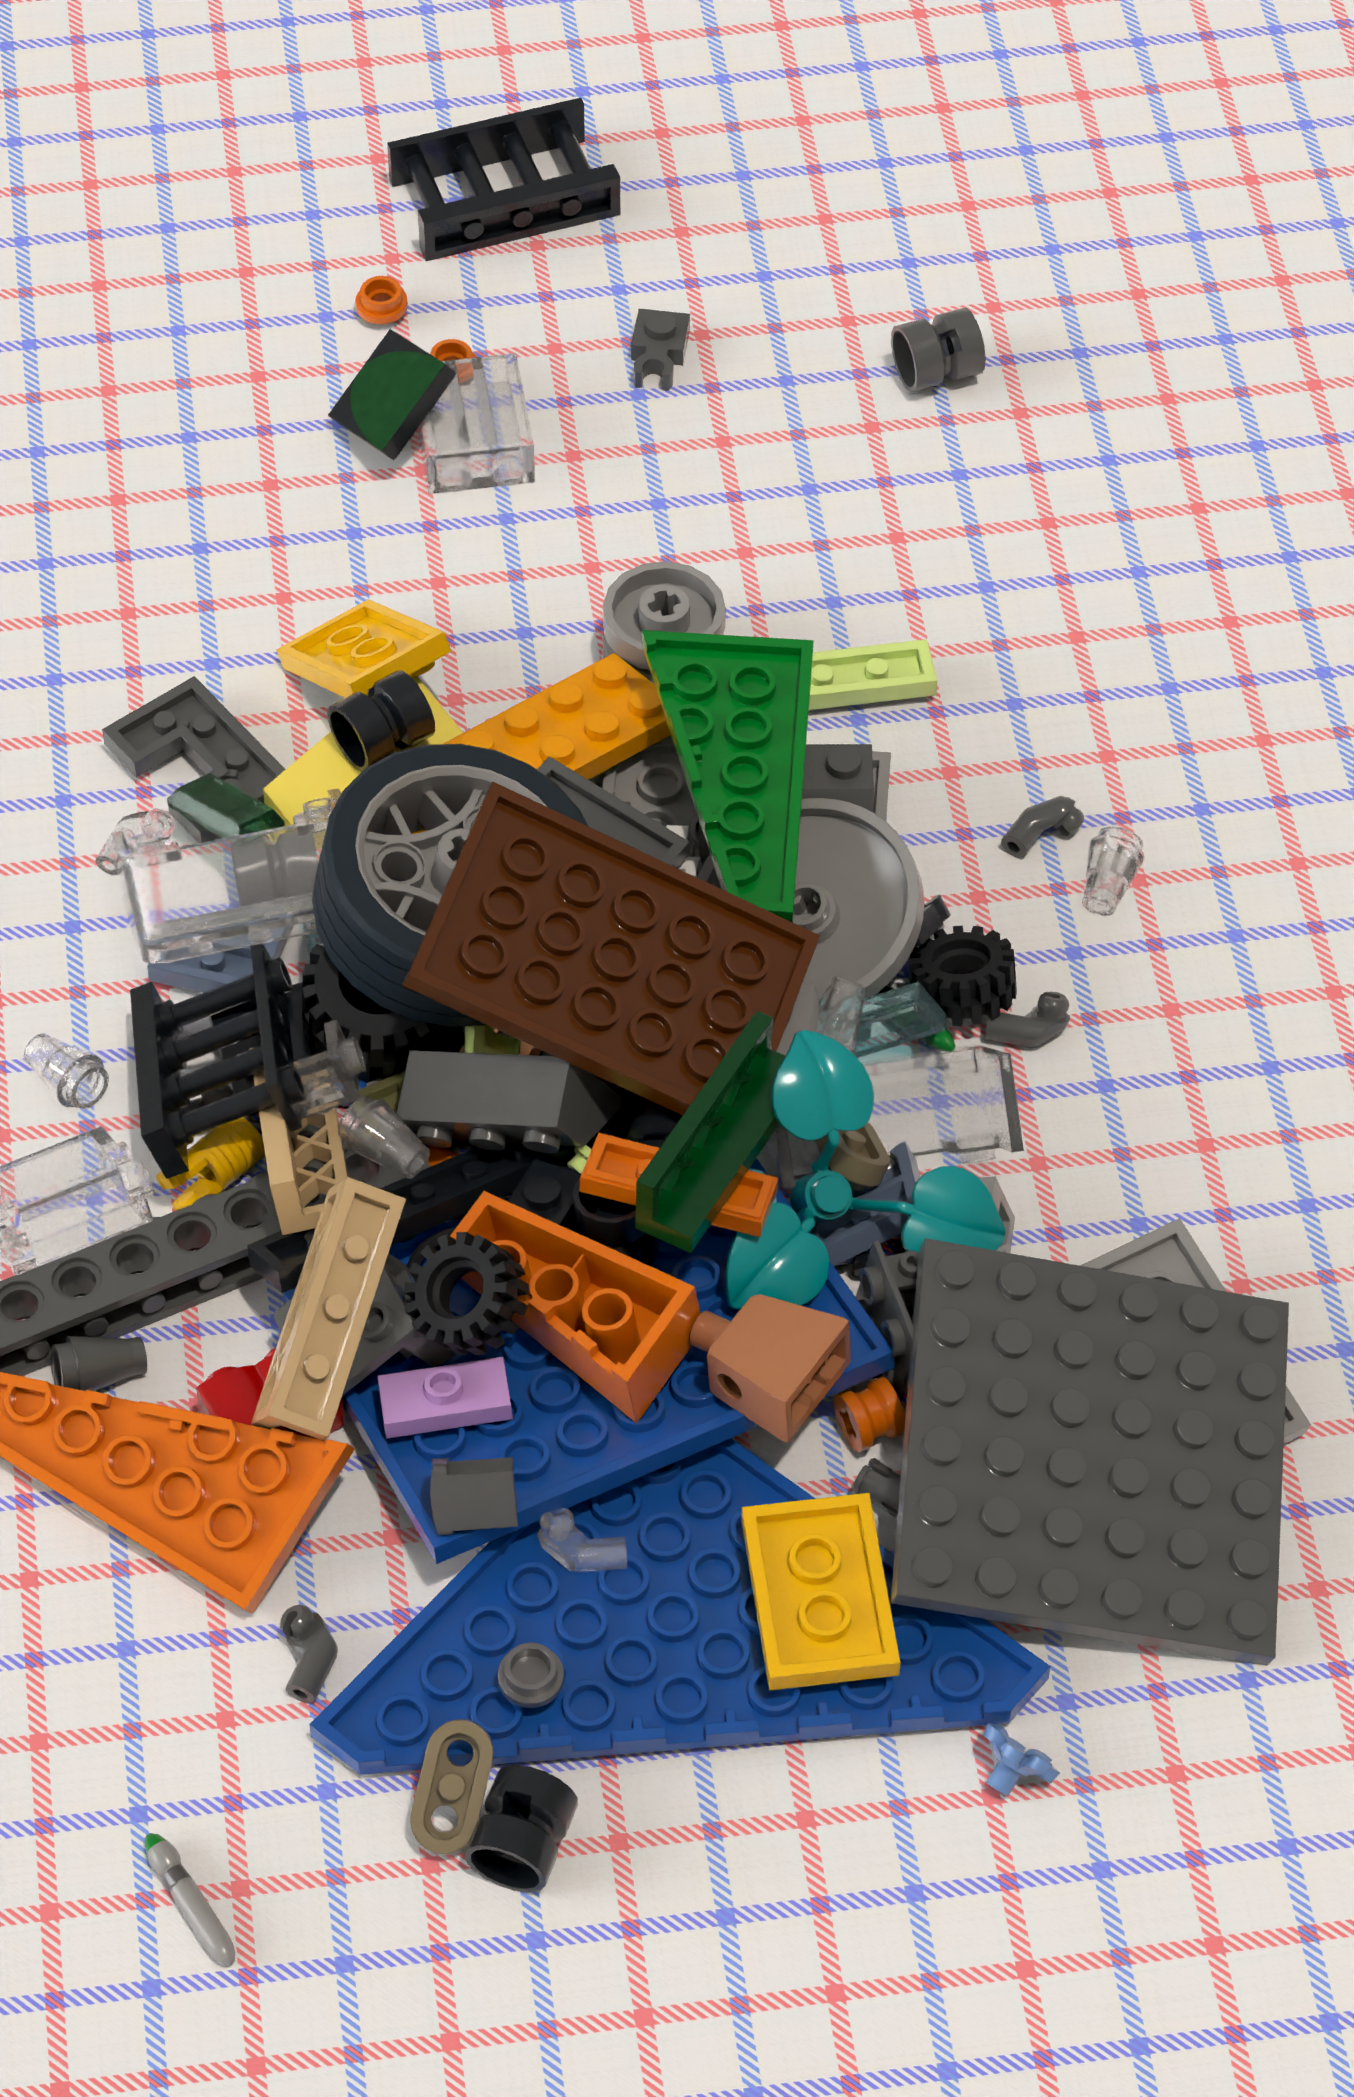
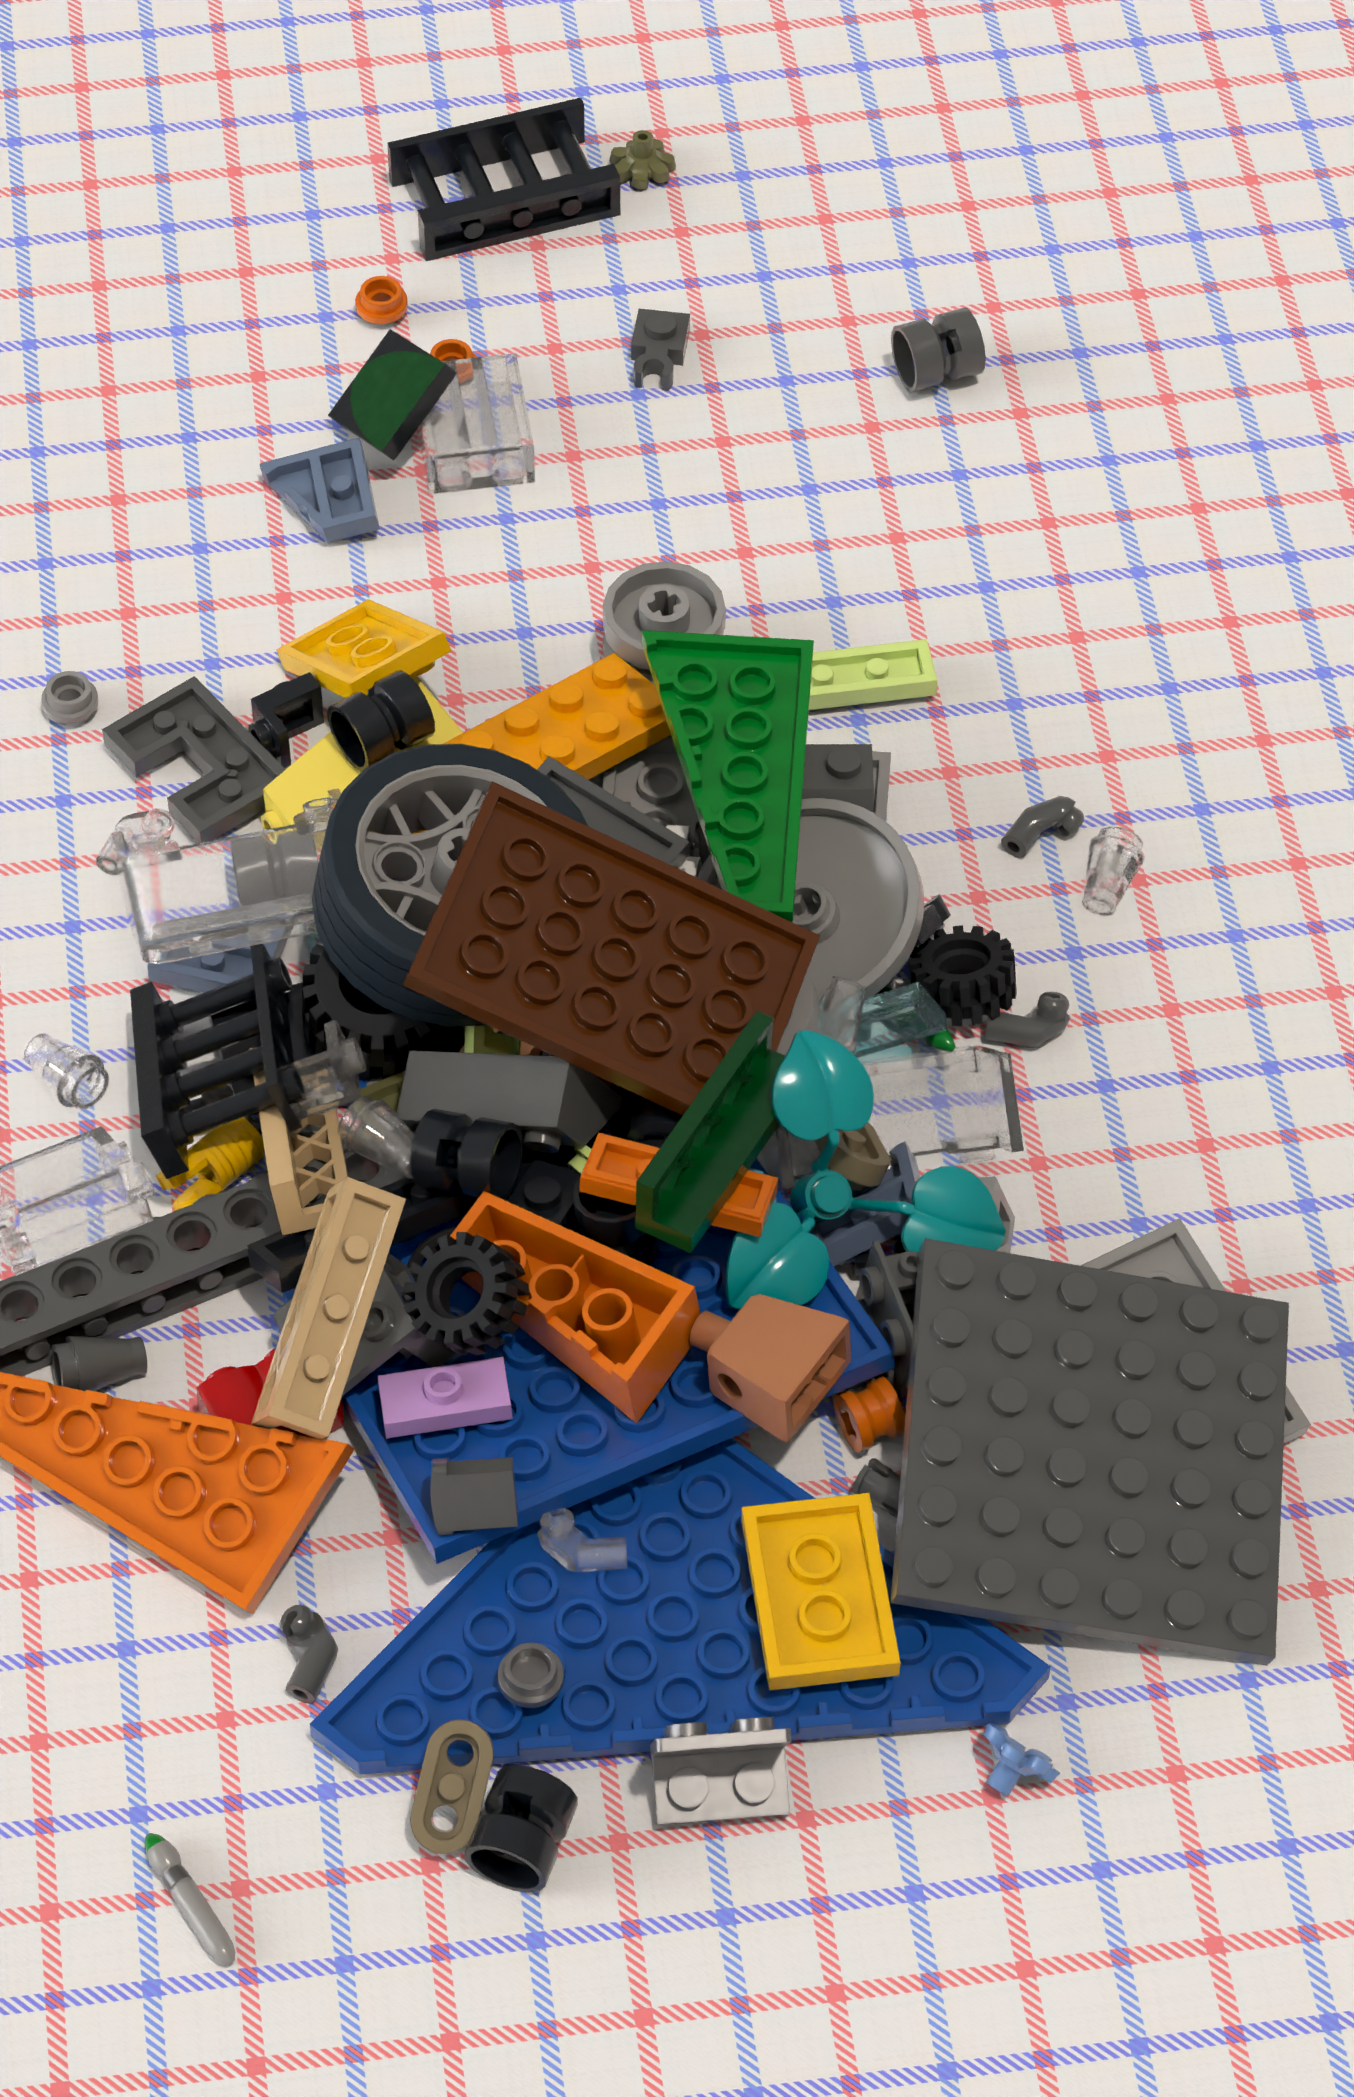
clear green tile [167,773,285,848] -> none
none -> light grey plate [41,671,98,724]
none -> black bracket [248,672,324,768]
none -> sand blue wing [259,438,380,543]
none -> black wheel [410,1109,523,1200]
none -> olive plant [609,130,676,189]
none -> bracket [650,1717,792,1825]

